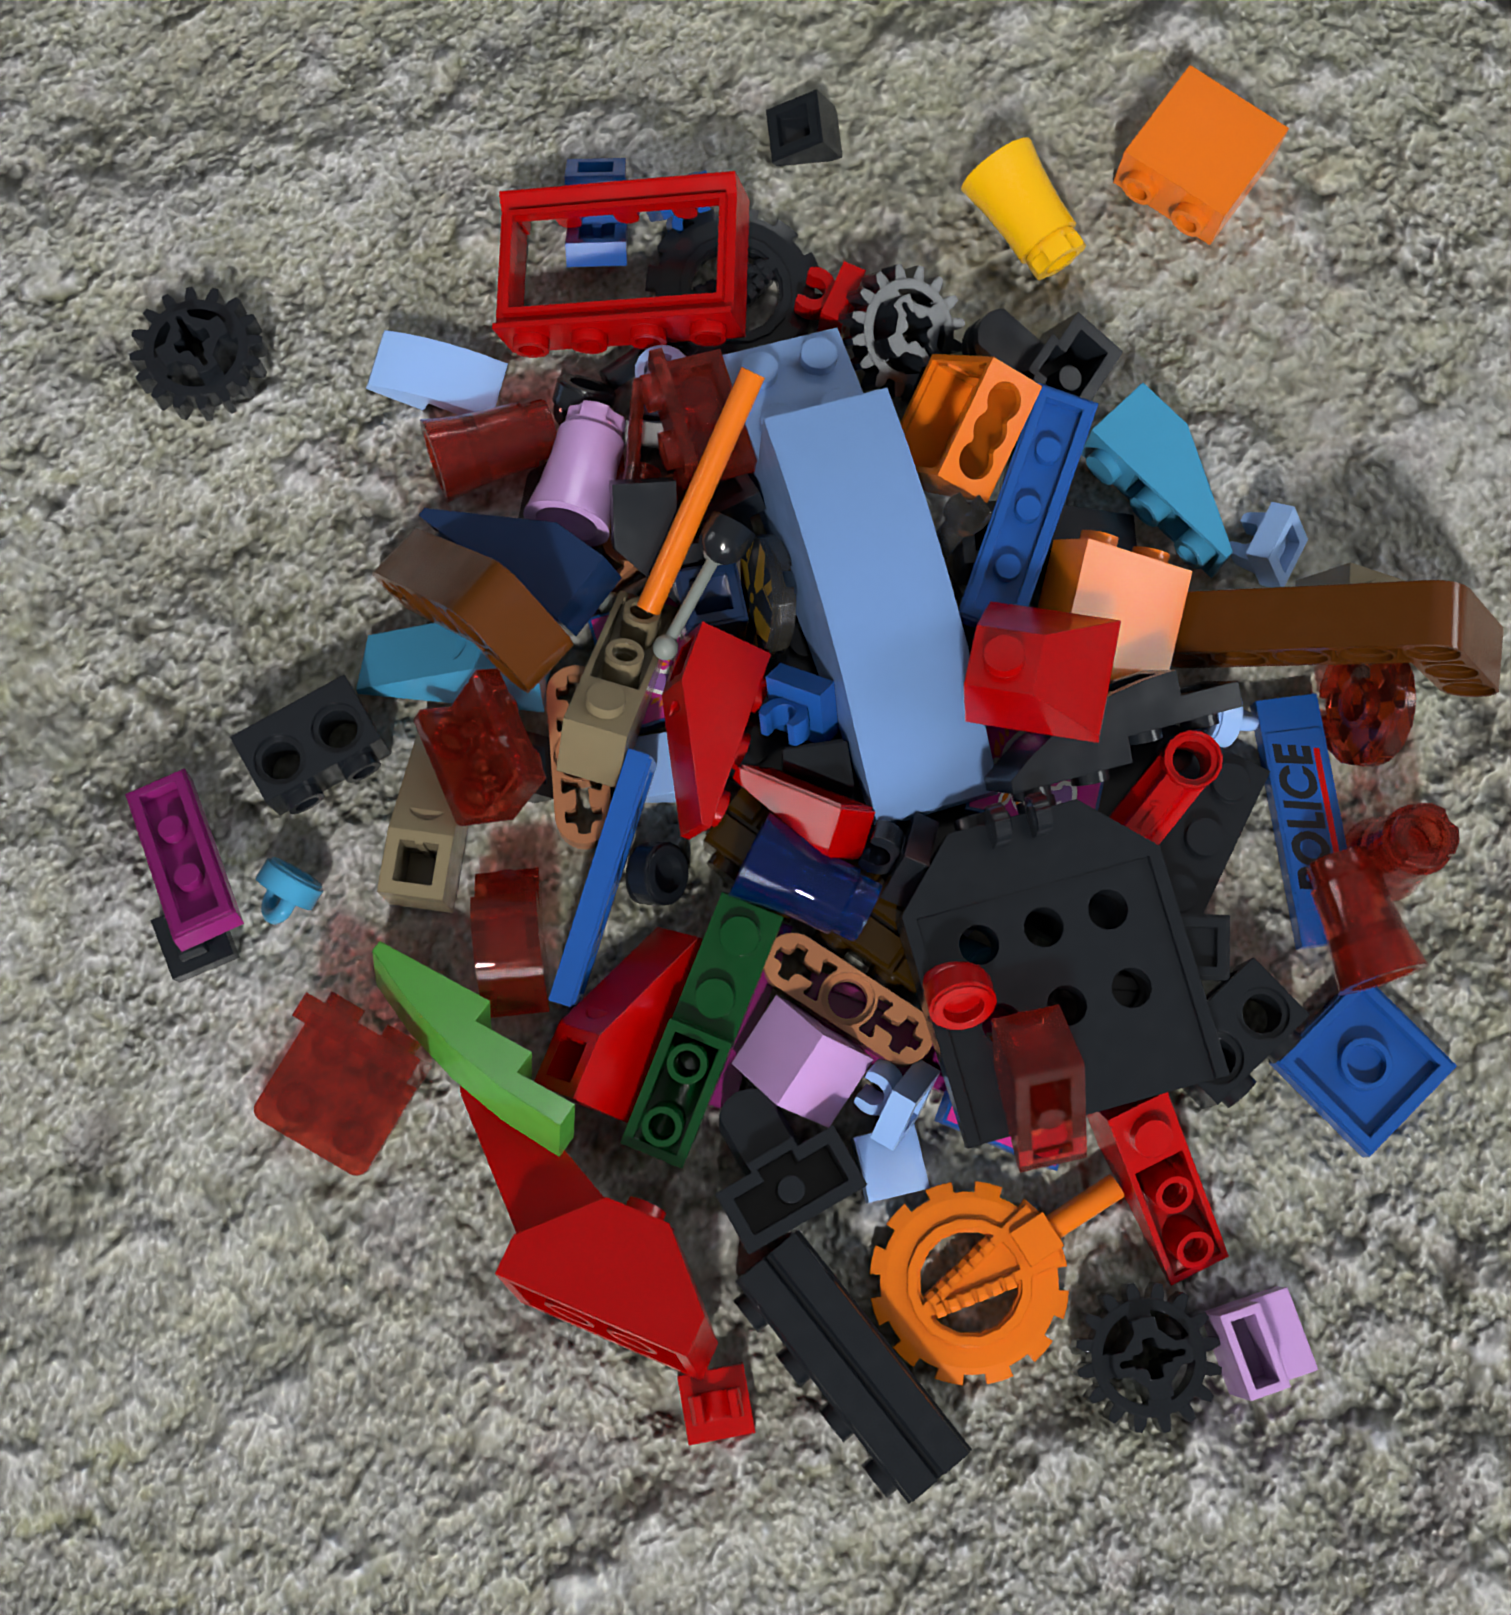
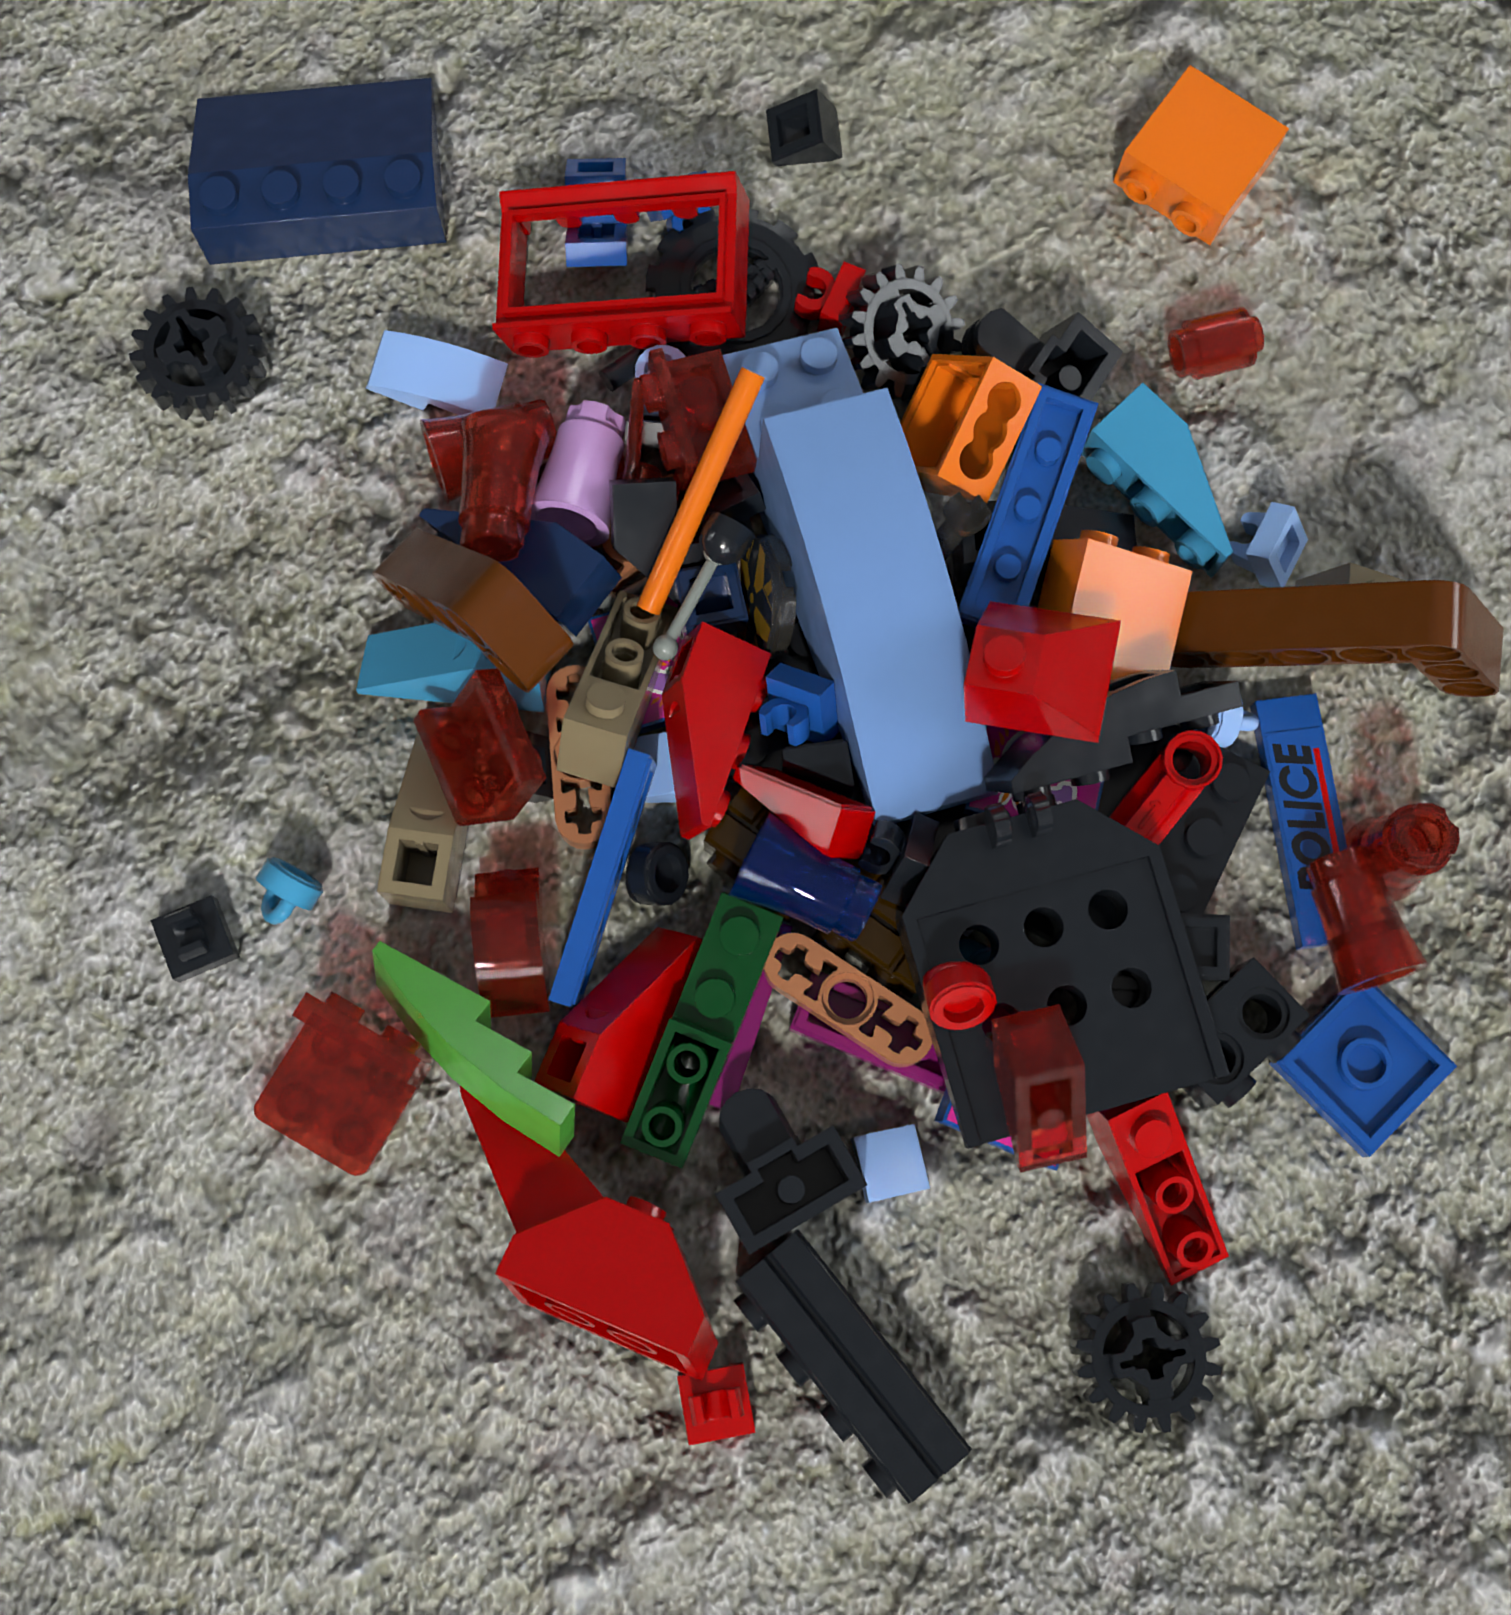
magenta tile [125,768,244,952] -> none
black brick [230,675,391,815] -> none
black tile [552,374,616,426] -> none
lavender piece [731,995,874,1128] -> none
light blue tile [854,1059,940,1151] -> none
orange bar [869,1174,1125,1385] -> none
yellow plant [961,137,1086,281] -> none
lavender piece [1204,1286,1318,1401] -> none
clear red tile [1319,663,1417,767] -> none
none -> dark blue slope [188,78,447,265]
none -> clear red plant [458,409,549,562]
none -> clear red brick [1168,306,1264,380]

